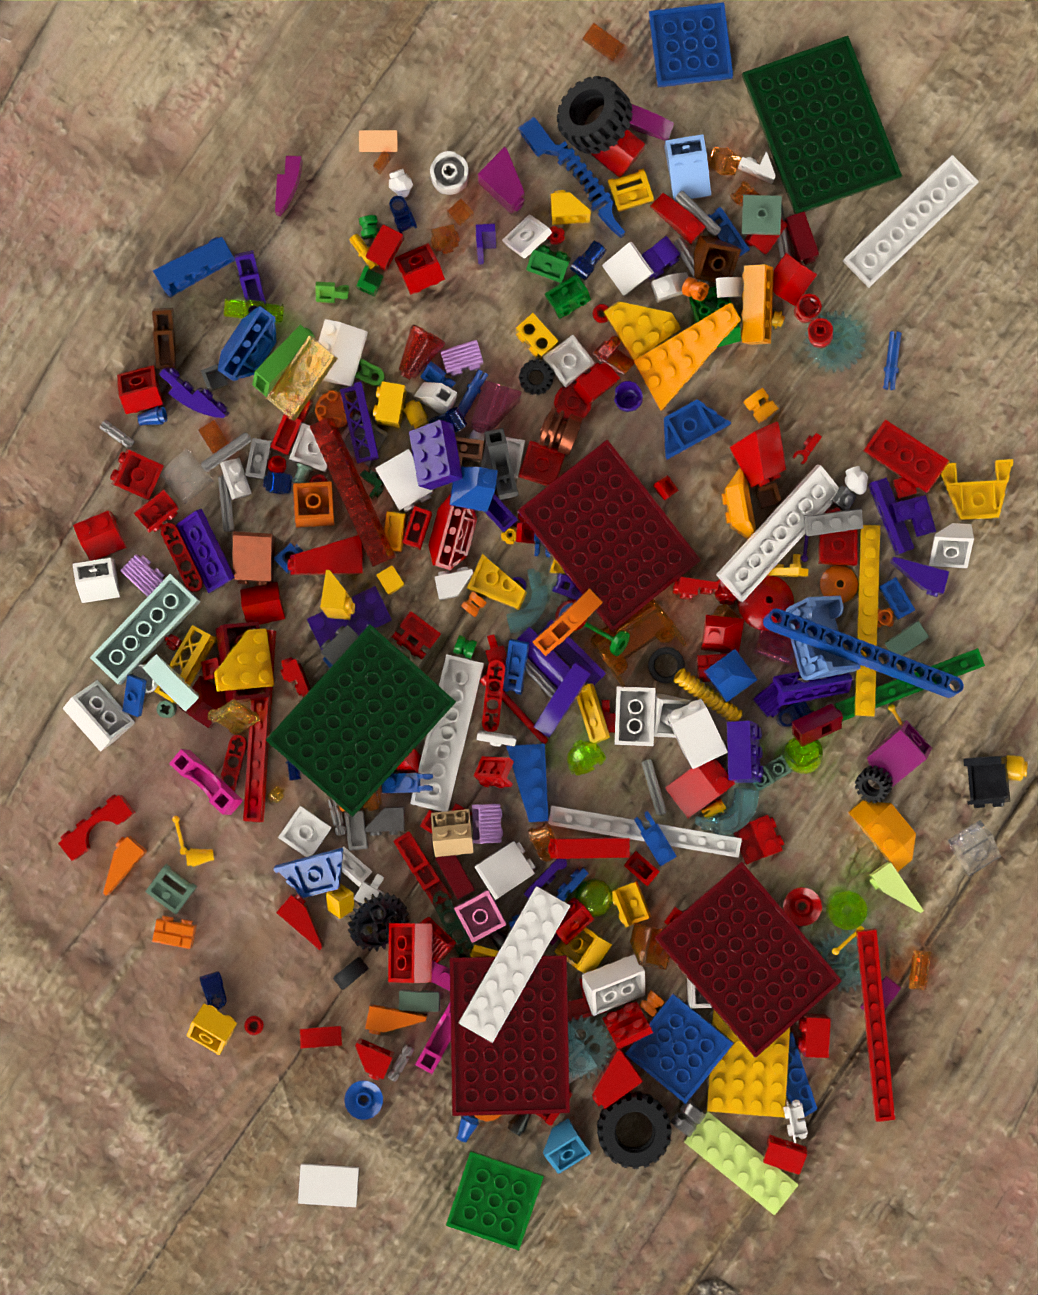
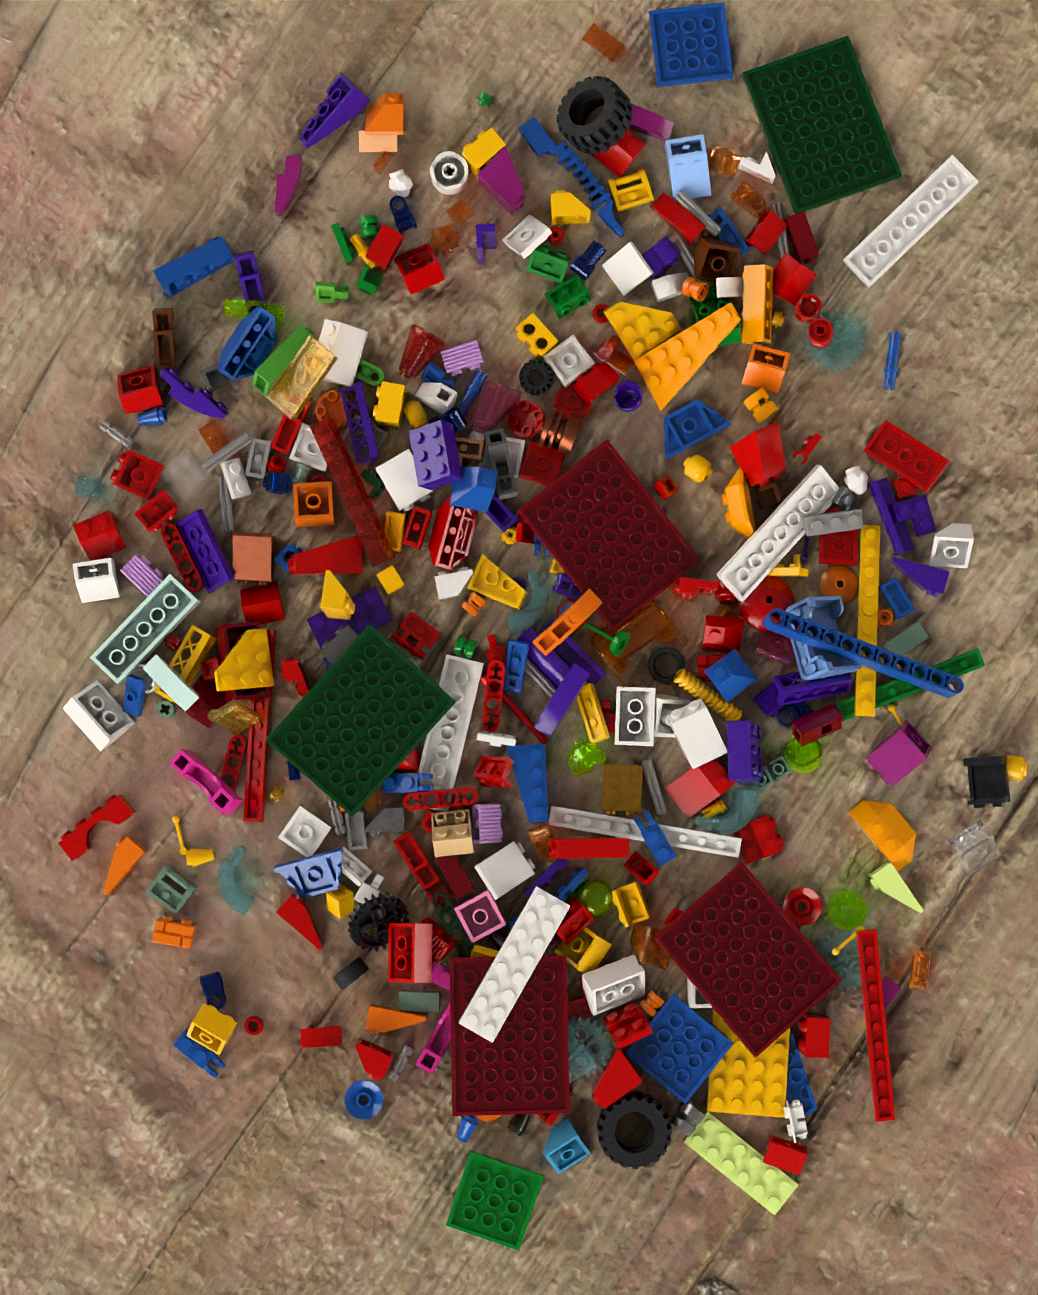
white tile [298,1163,359,1207] -> none
sand green plate [742,195,782,235] -> none
black tyre [855,766,893,803] -> none
yellow wing [941,459,1014,520] -> none
none -> clear light blue panel [75,476,101,499]
none -> blue hinge [173,1029,226,1078]
none -> clear light blue arch [217,845,255,916]
none -> dark purple wedge [299,73,370,148]
none -> green plate [331,223,355,265]
none -> orange slope [365,92,405,135]
none -> red beam [403,787,478,811]
none -> yellow brick [462,127,506,179]
none -> green plate [476,92,494,107]
none -> red dish [507,400,545,438]
none -> pearl gold brick [601,763,643,816]
none -> yellow head [683,454,713,483]
none -> orange slope [741,344,790,394]

